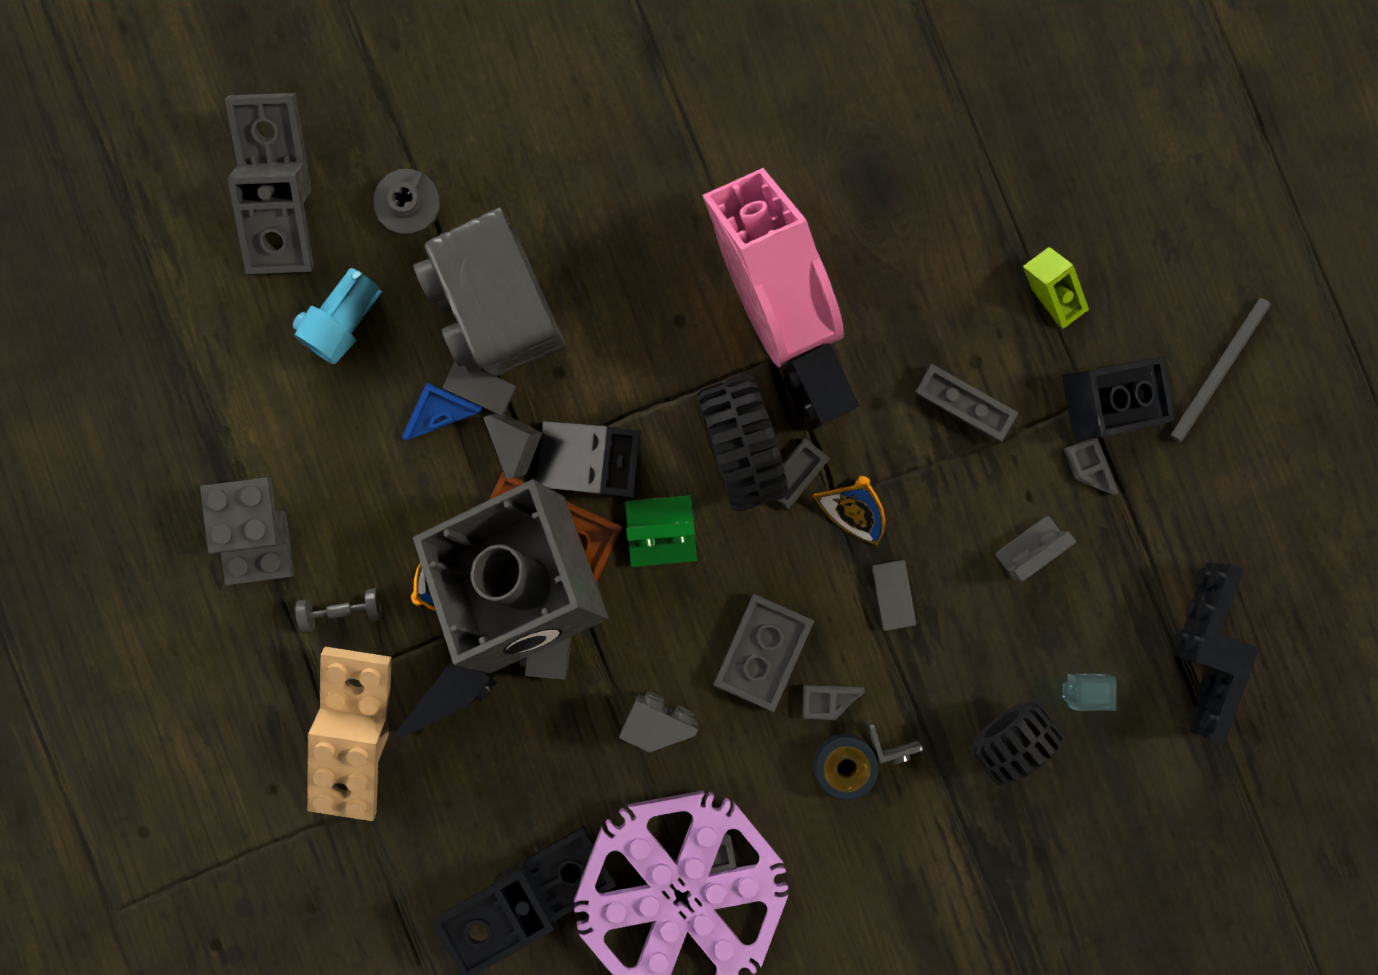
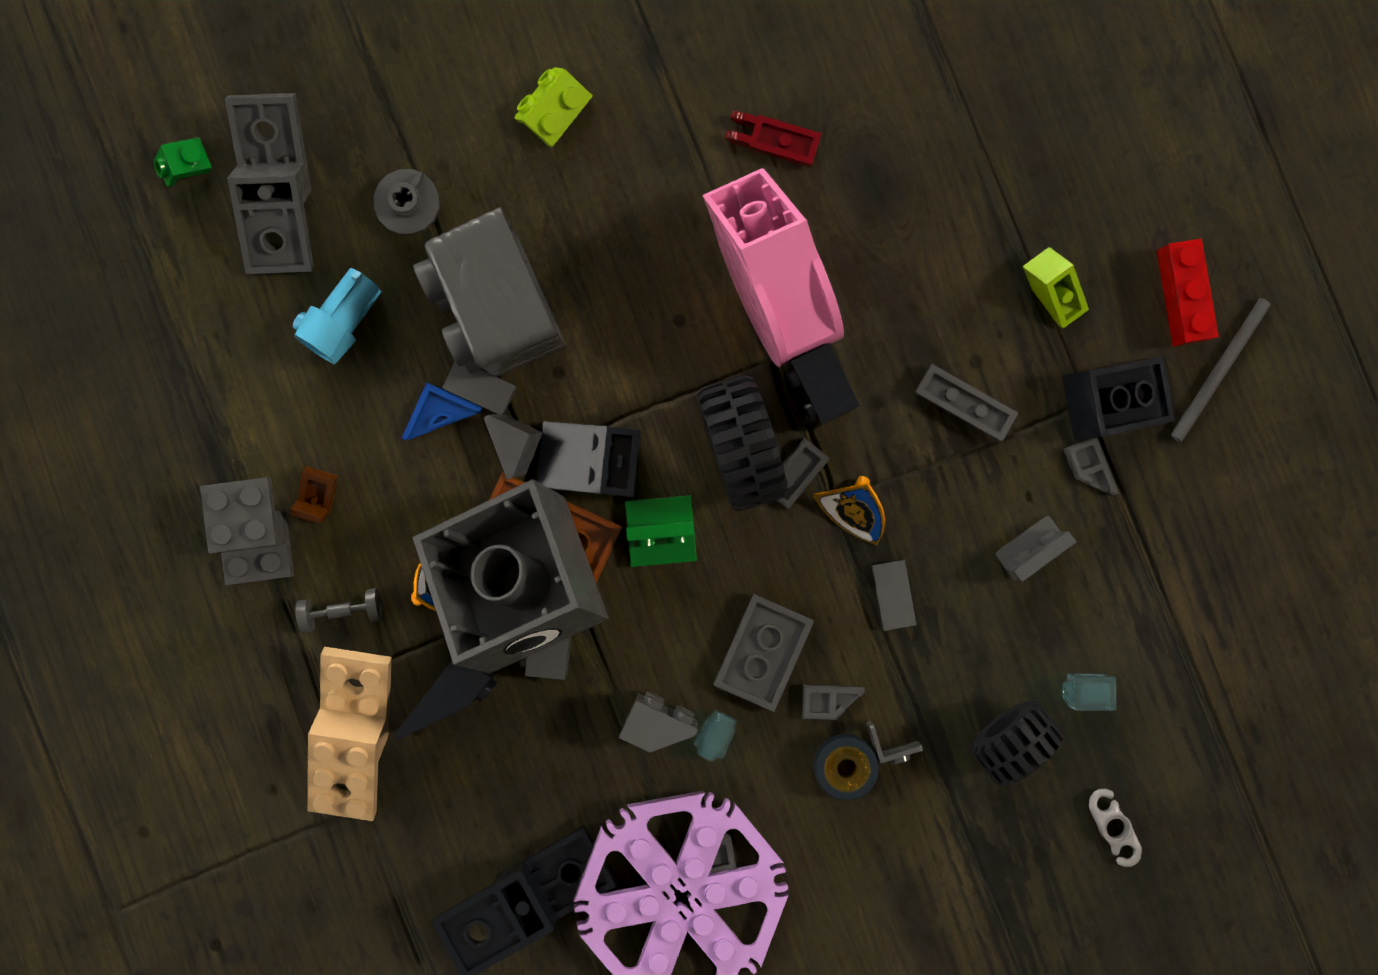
black bracket [1174,563,1259,745] -> none
none -> green bracket [154,137,212,187]
none -> reddish brown bracket [290,466,338,523]
none -> lime bracket [514,67,593,147]
none -> clear light blue brick [693,709,737,762]
none -> dark red hinge [724,111,822,168]
none -> light grey piece [1088,788,1142,867]
none -> red brick [1156,238,1219,347]

